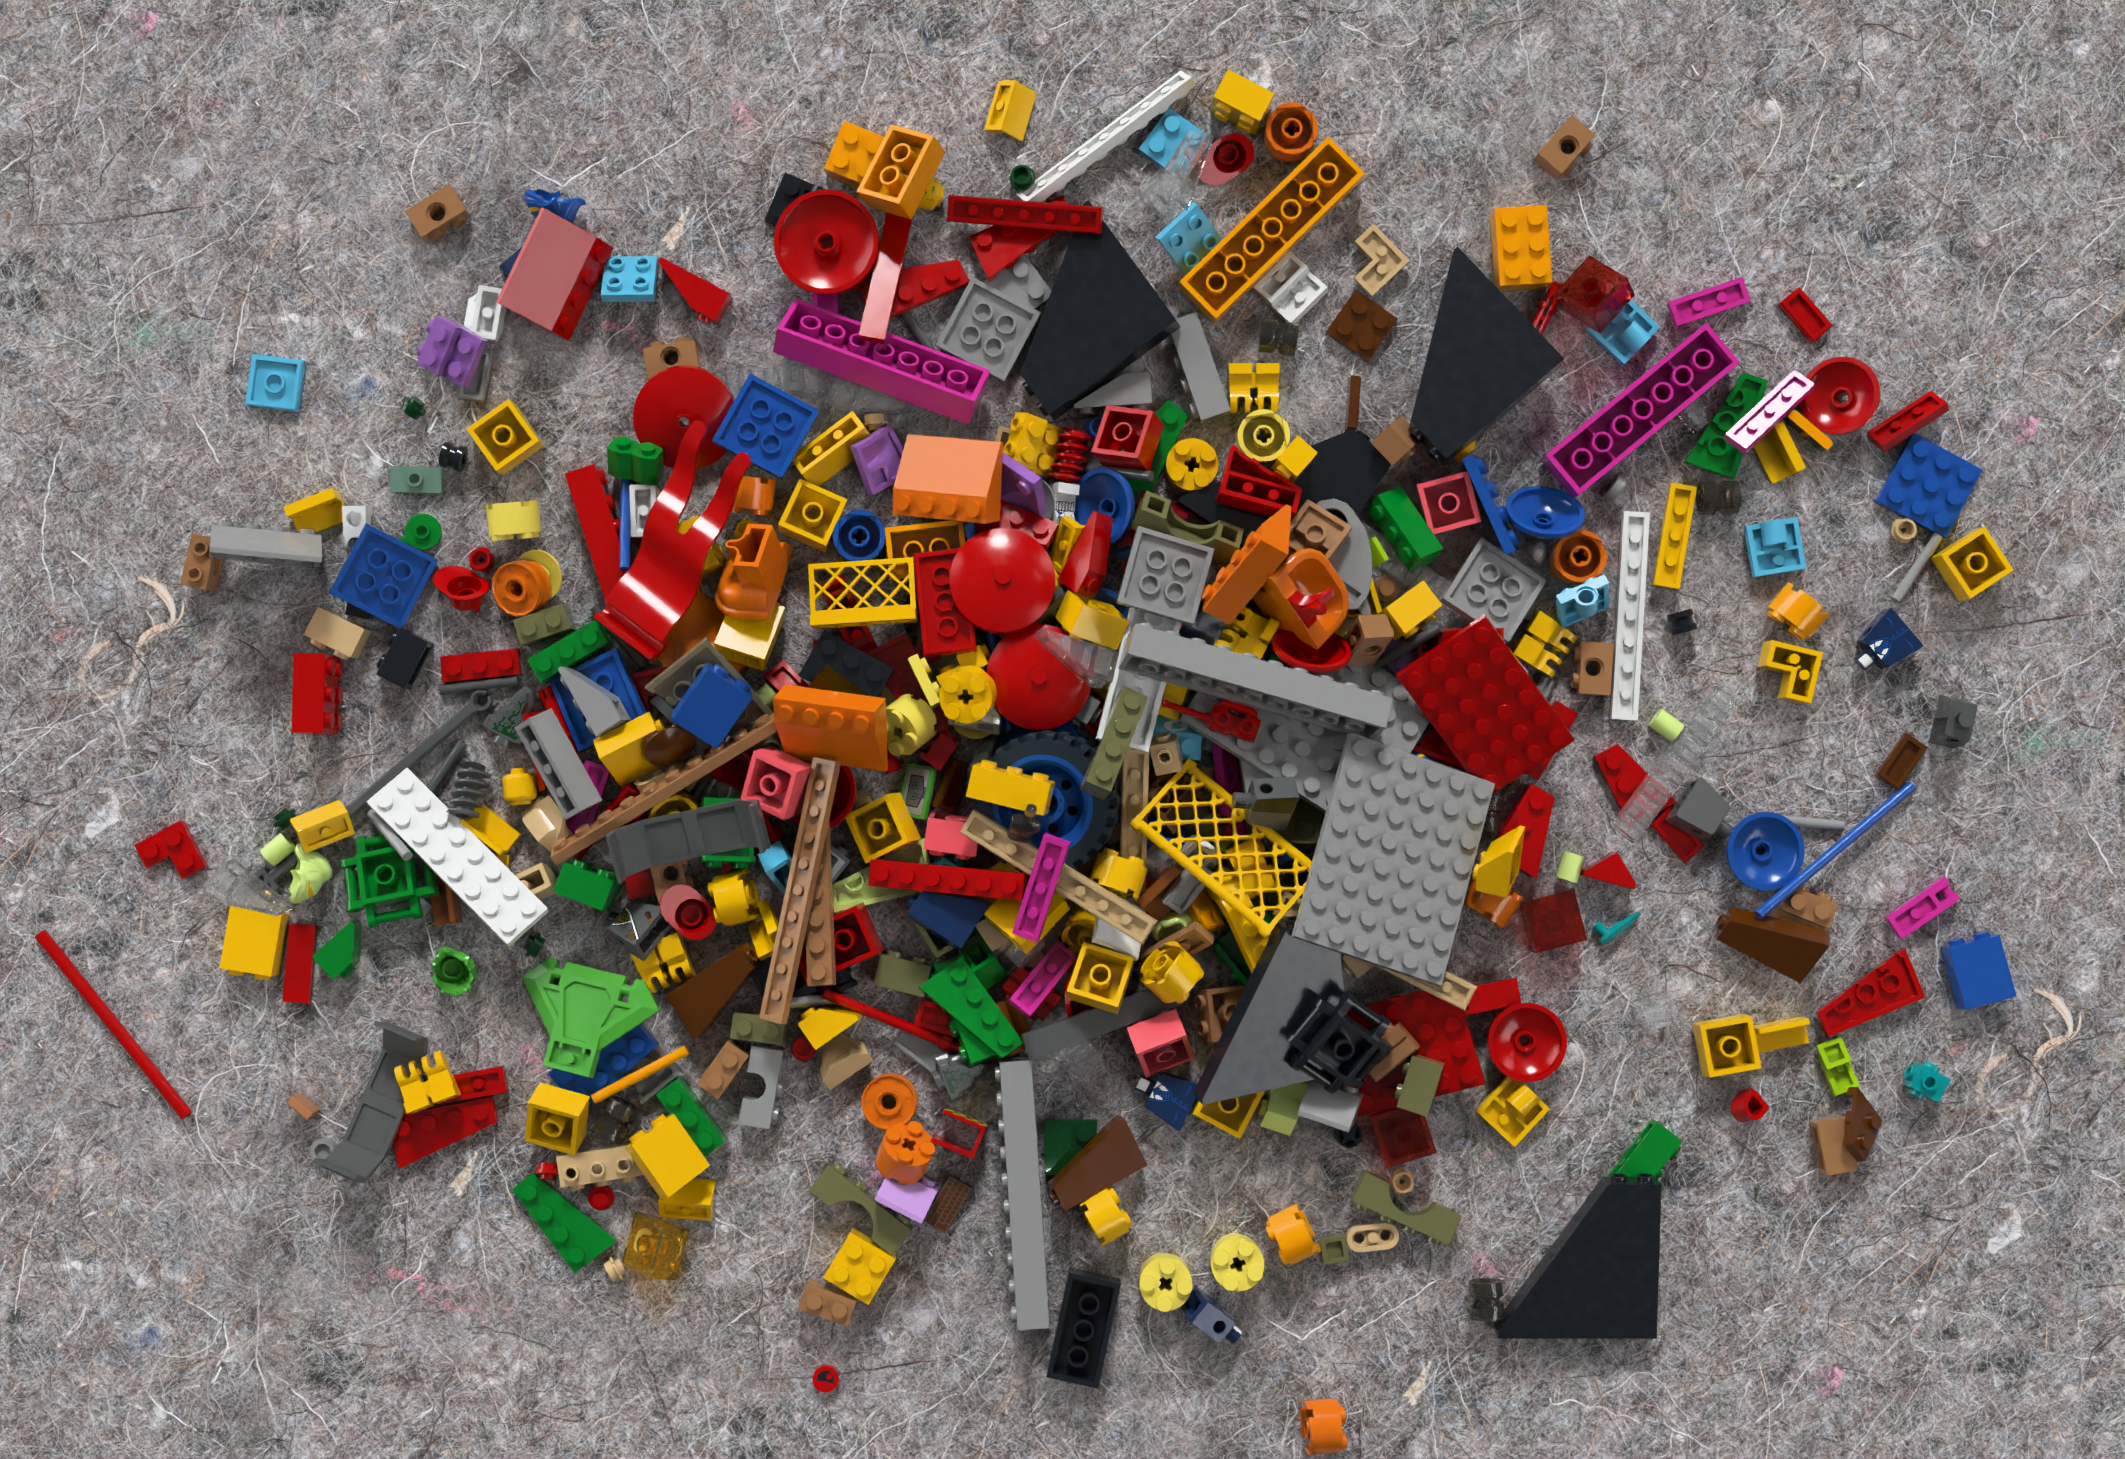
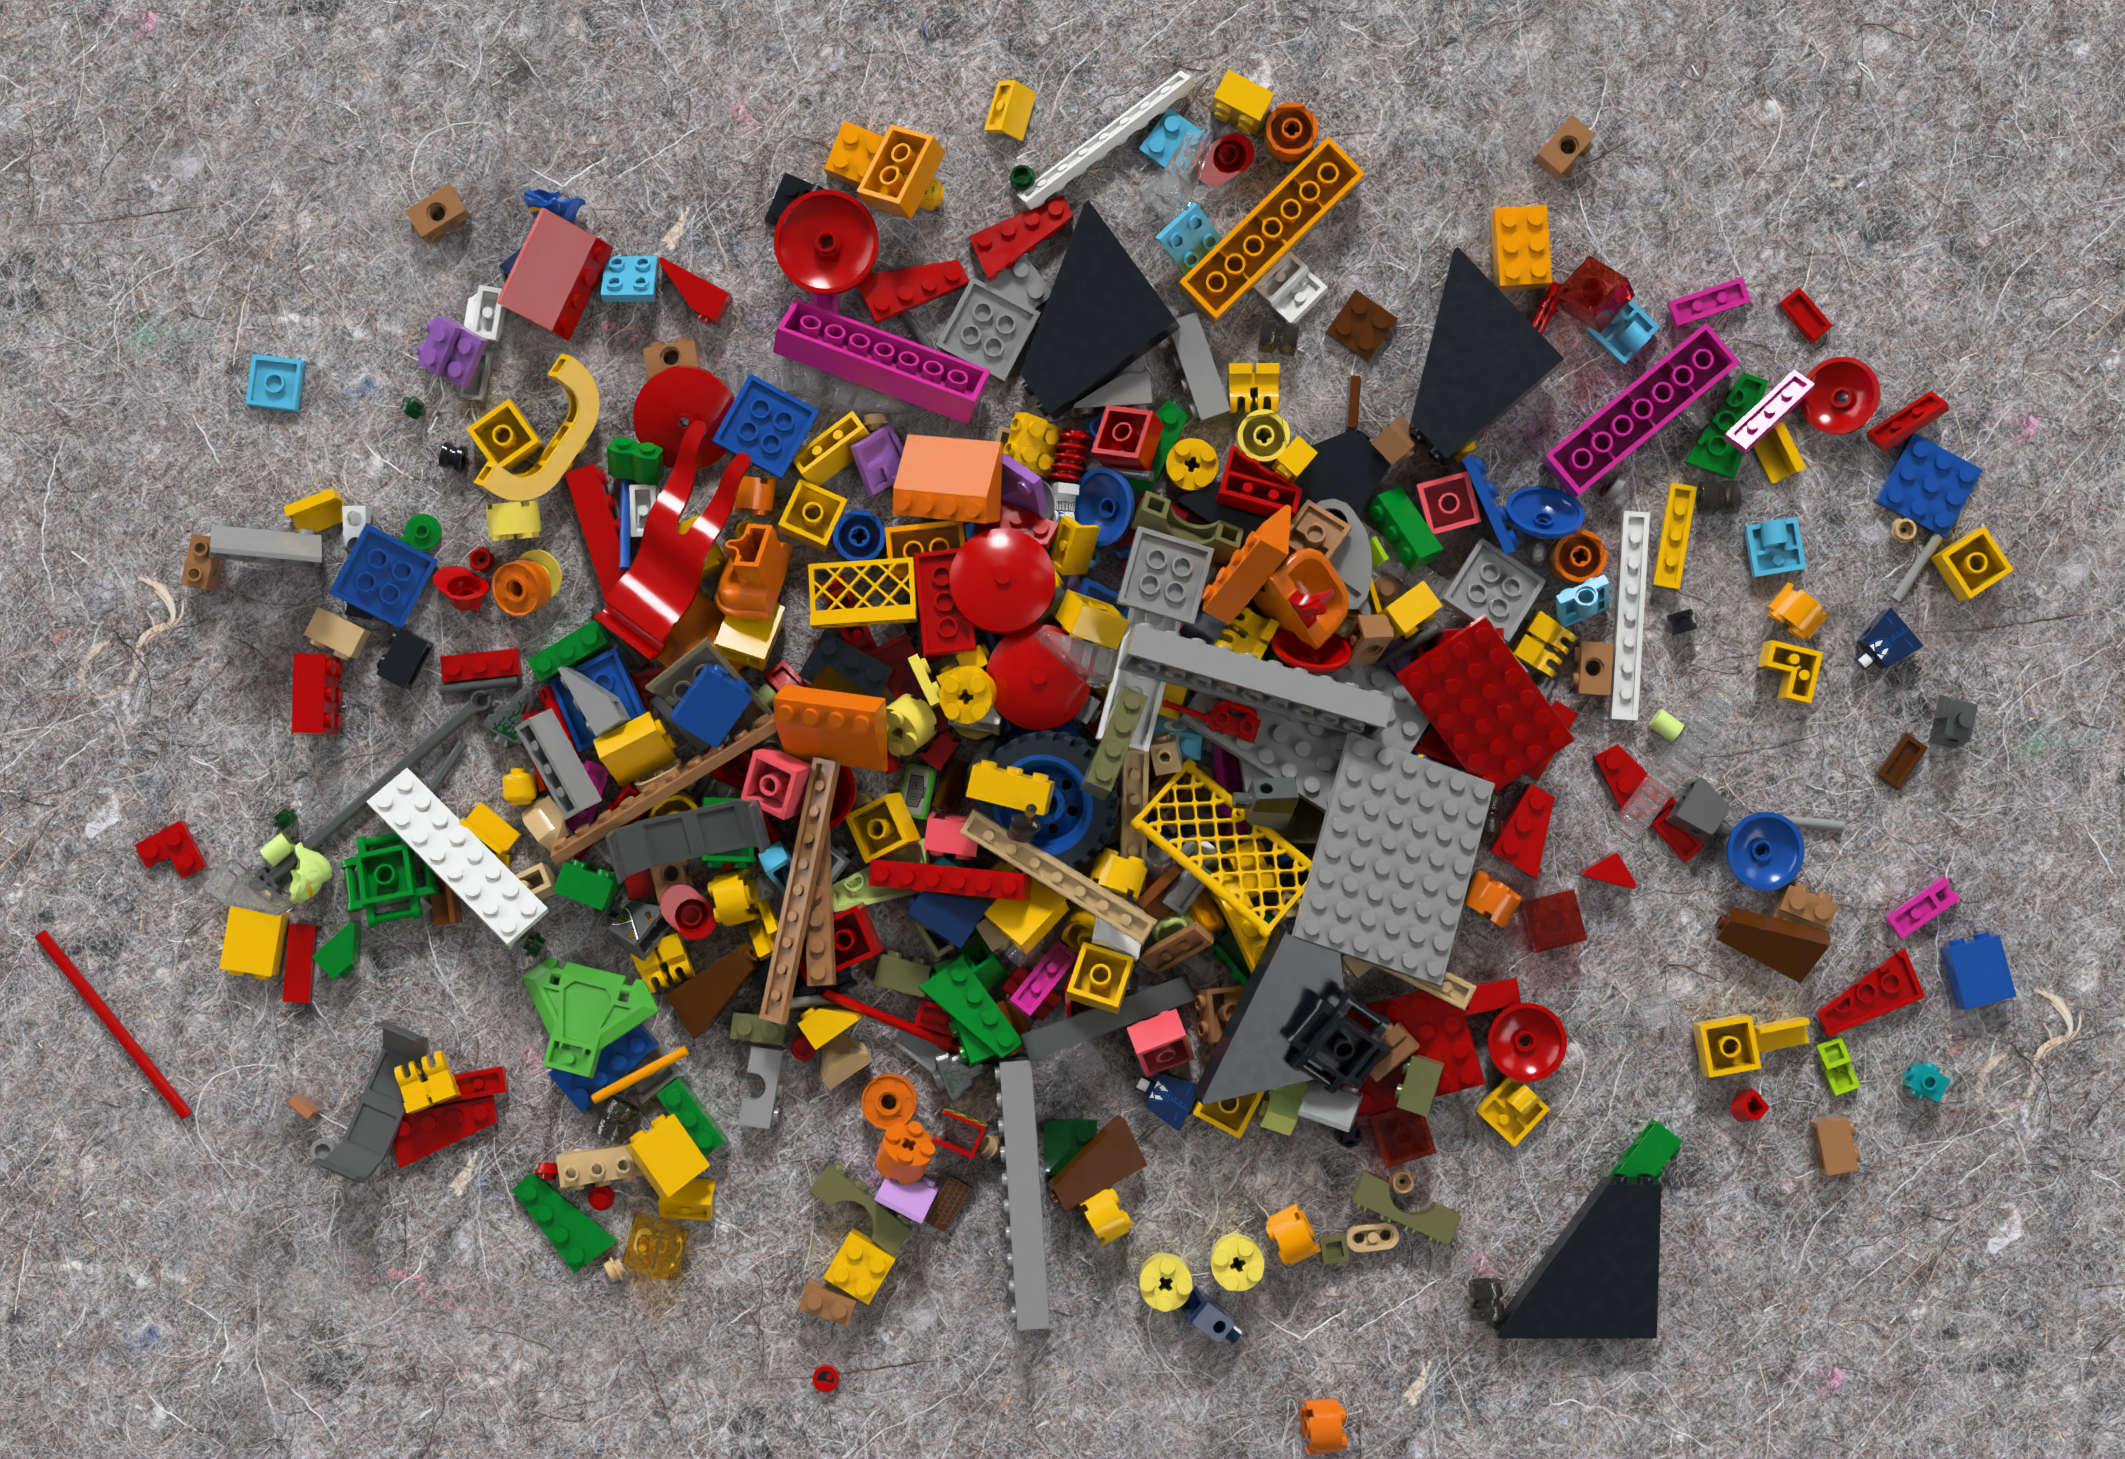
yellow panel [290,800,355,854] -> none
light grey bar [367,809,413,861] -> none
sand green plate [389,466,444,495] -> none
bright green hair [431,947,478,997] -> none
dark grey piece [446,761,491,819] -> none
olive brick [513,603,576,647] -> none
yellow brick [525,1083,590,1155] -> none
reddish brown dish [644,723,695,766] -> none
medium nougat brick [697,1039,750,1099] -> none
tile [858,213,914,344] -> none
red tile [947,195,1104,234] -> none
dark pink plate [1012,833,1071,943] -> none
black brick [1046,1267,1121,1389] -> none
red slope [1057,510,1113,599] -> none
yellow brick [1140,941,1204,1004] -> none
tan plate [1353,223,1410,298] -> none
yellow slope [1473,826,1525,898] -> none
yellowish green piece [1556,851,1585,884] -> none
teal bar [1592,912,1641,943] -> none
blue piece [1754,782,1916,919] -> none
light orange tile [1783,410,1833,452] -> none
reddish brown wing [1844,1087,1882,1161] -> none
none -> yellow arch [473,354,599,501]
none -> tan plate [978,1135,1001,1160]

